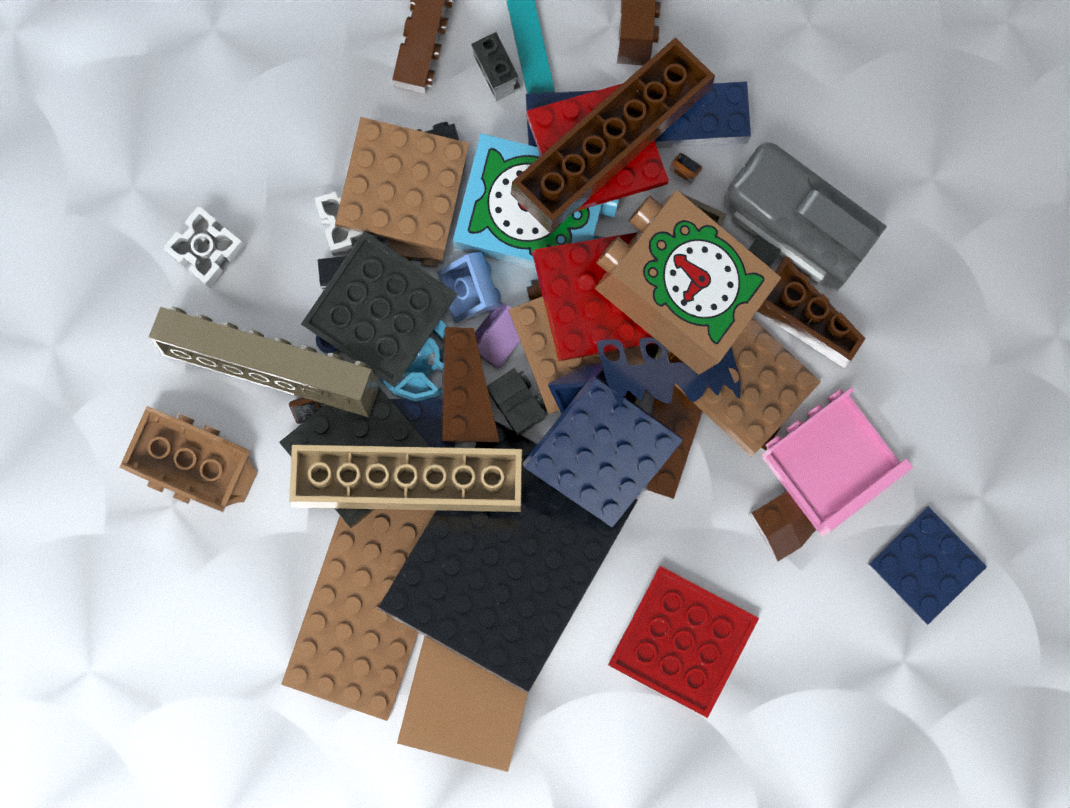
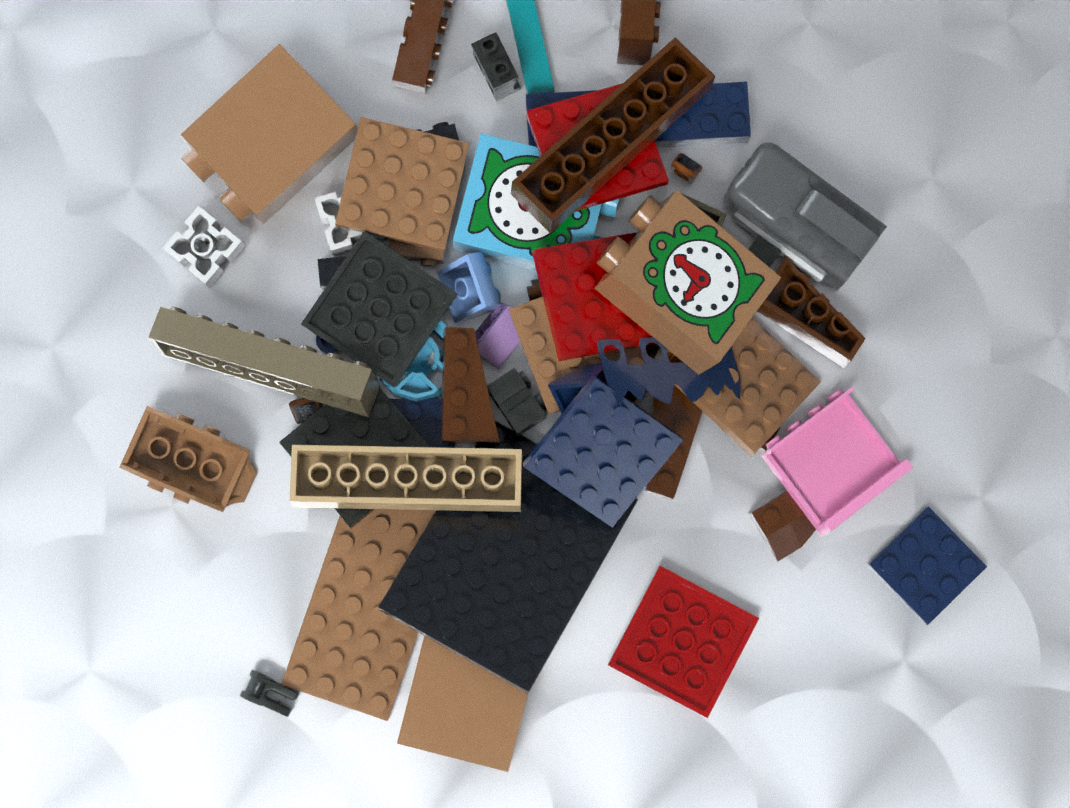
none -> medium nougat brick [181,44,357,224]
none -> pearl dark grey piece [240,670,300,717]

